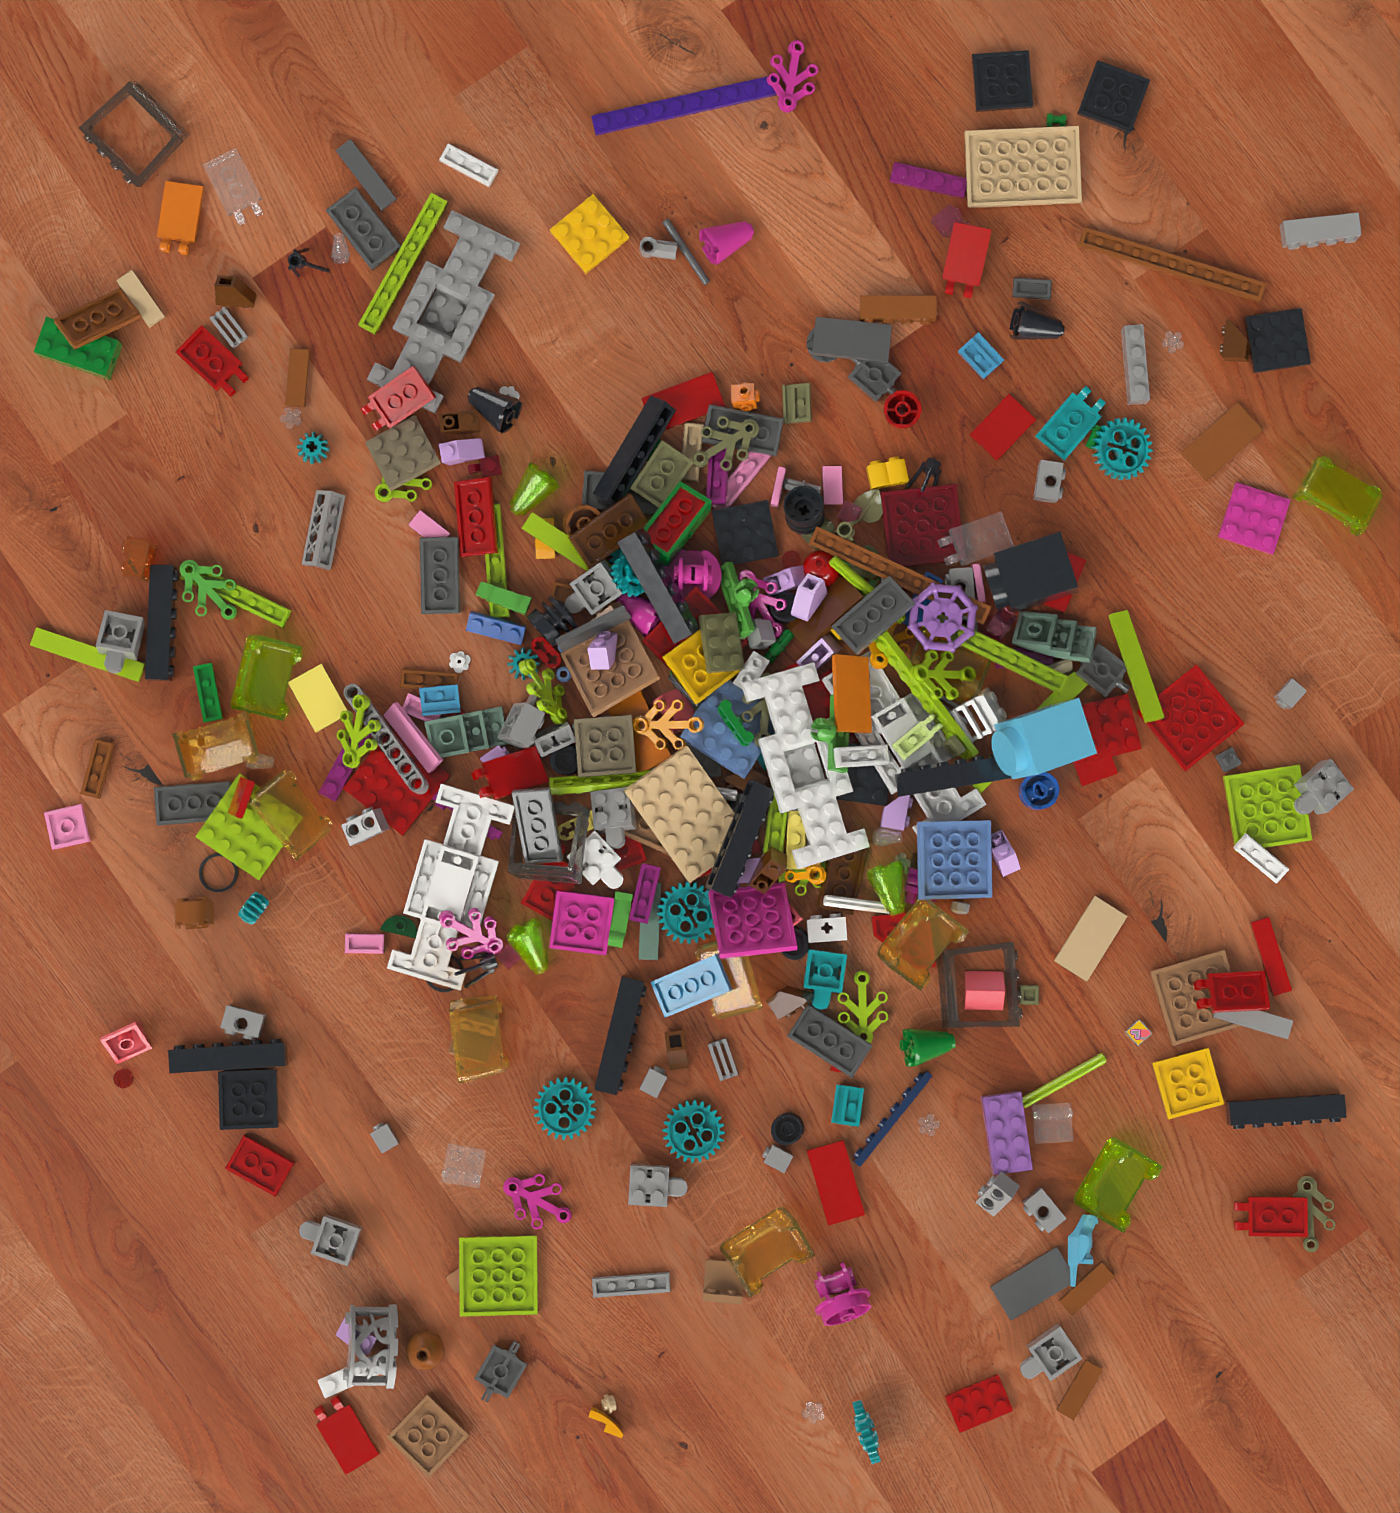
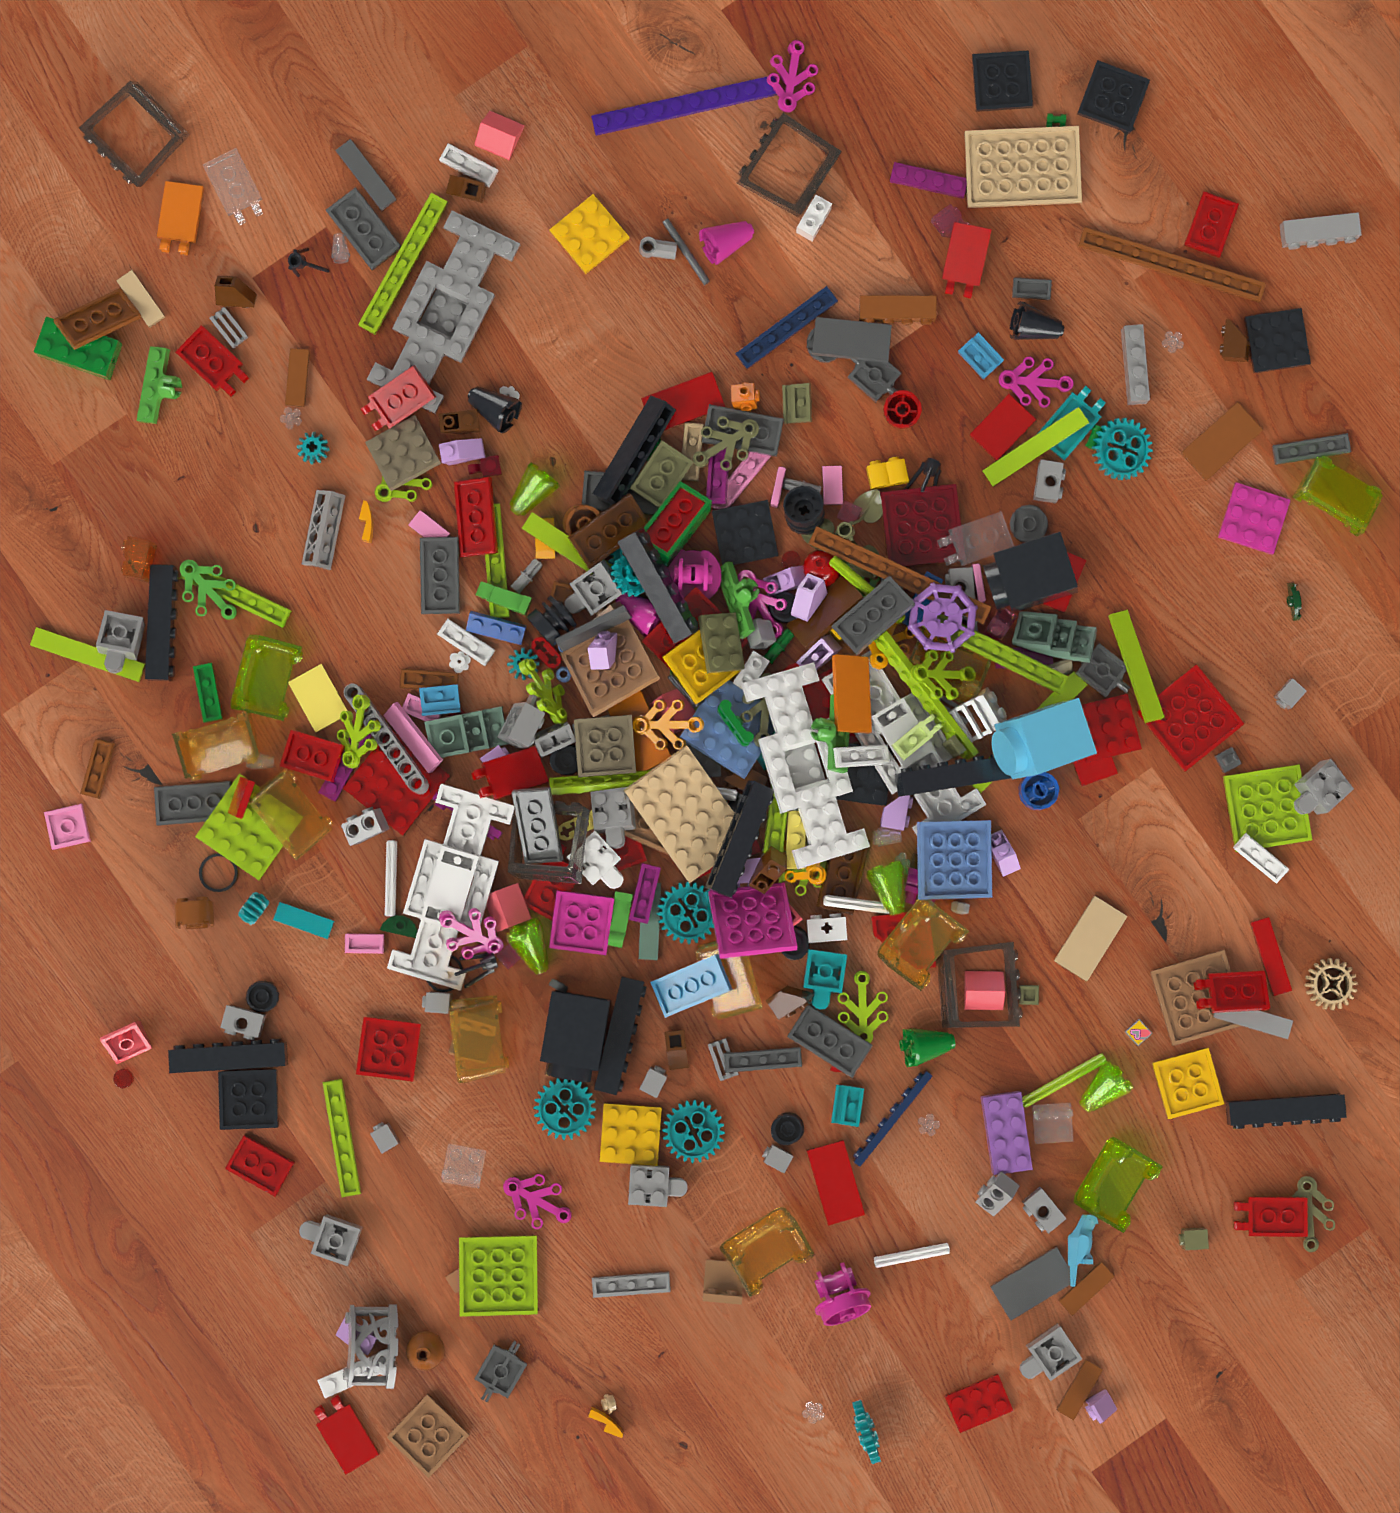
none -> bright green plate [136,346,183,424]
none -> black piece [246,981,279,1012]
none -> teal tile [273,902,335,939]
none -> red plate [279,730,345,782]
none -> lime tile [322,1079,361,1197]
none -> red plate [356,1016,421,1082]
none -> light orange slope [359,500,373,543]
none -> white axle [385,840,397,916]
none -> light grey brick [422,992,453,1014]
none -> white tile [437,619,496,666]
none -> reddish brown slope [446,175,487,203]
none -> coral slope [475,111,525,160]
none -> coral slope [486,883,532,932]
none -> light grey axle [510,559,543,594]
none -> black container [540,990,611,1082]
none -> dark grey tile [548,978,568,993]
none -> yellow plate [600,1103,662,1166]
none -> dark grey tile [724,1047,802,1073]
none -> dark blue plate [735,286,838,370]
none -> clear smoke windscreen [737,112,842,217]
none -> white brick [796,195,832,242]
none -> white axle [874,1243,950,1268]
none -> lime tile [983,407,1089,486]
none -> dark pink plant [999,357,1073,408]
none -> dark grey tile [1009,505,1048,543]
none -> clear neon green cone [1079,1061,1134,1113]
none -> lavender slope [1085,1389,1117,1424]
none -> olive brick [1178,1227,1209,1250]
none -> red tile [1184,191,1239,258]
none -> dark grey tile [1272,433,1351,465]
none -> dark green plate [1286,583,1302,621]
none -> tan gear [1305,958,1358,1010]

